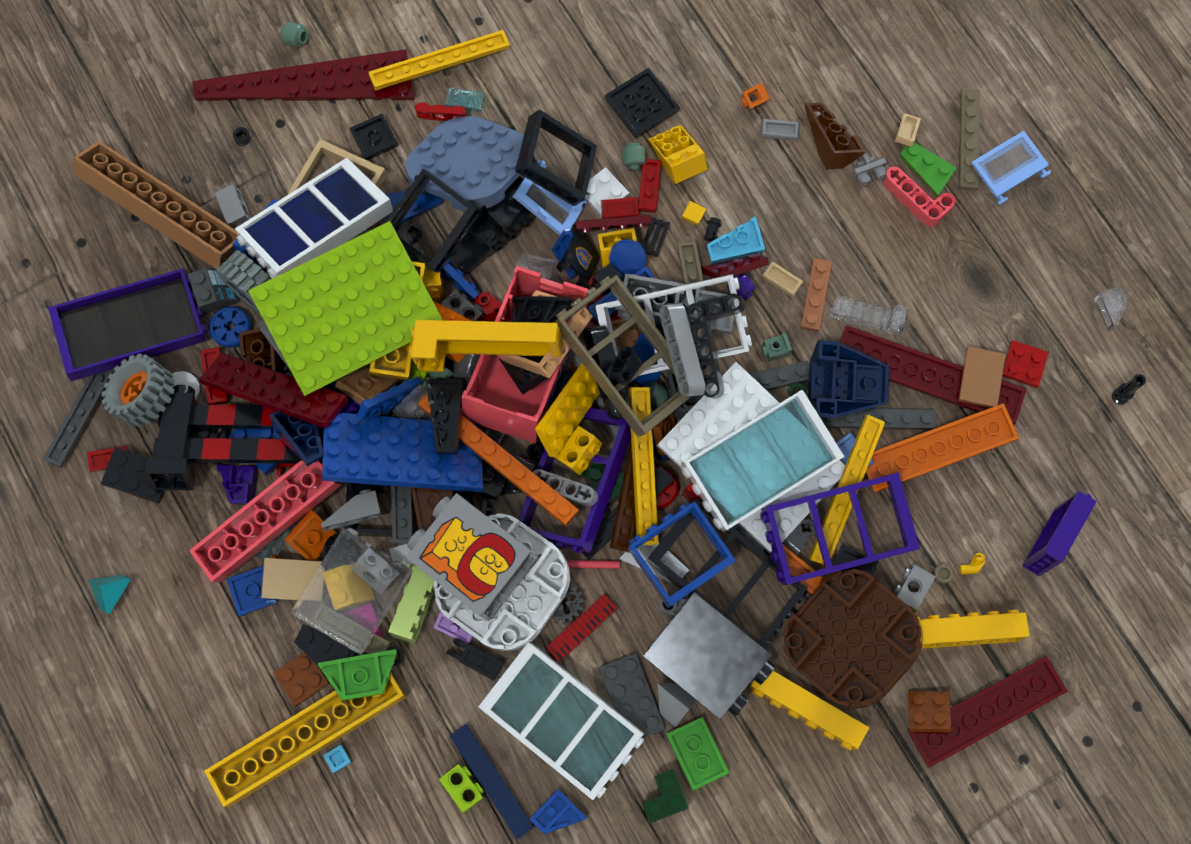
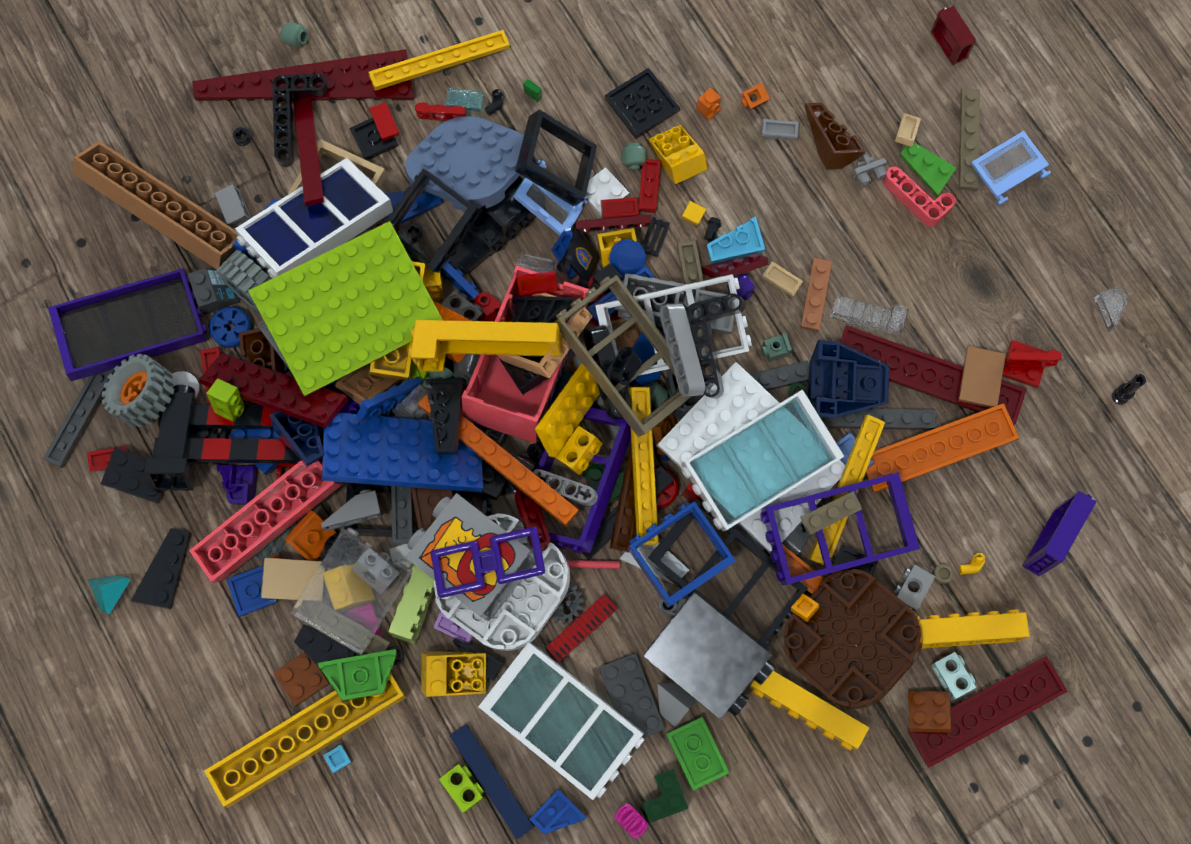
none -> black wing [131,528,192,609]
none -> lime brick [206,378,244,422]
none -> black beam [272,74,328,167]
none -> dark red tile [293,97,325,206]
none -> red tile [369,102,400,141]
none -> yellow slope [421,651,486,697]
none -> dark purple bar [431,527,545,598]
none -> black arm [485,89,504,116]
none -> dark red plate [514,488,550,551]
none -> red tile [517,271,558,296]
none -> green tile [523,80,542,102]
none -> dark pink gear [614,803,649,839]
none -> orange brick [696,87,722,120]
none -> light orange plate [791,594,819,622]
none -> dark tan plate [800,491,862,535]
none -> light aqua brick [930,652,976,701]
none -> dark red window [931,6,976,65]
none -> red hinge [1004,350,1062,367]

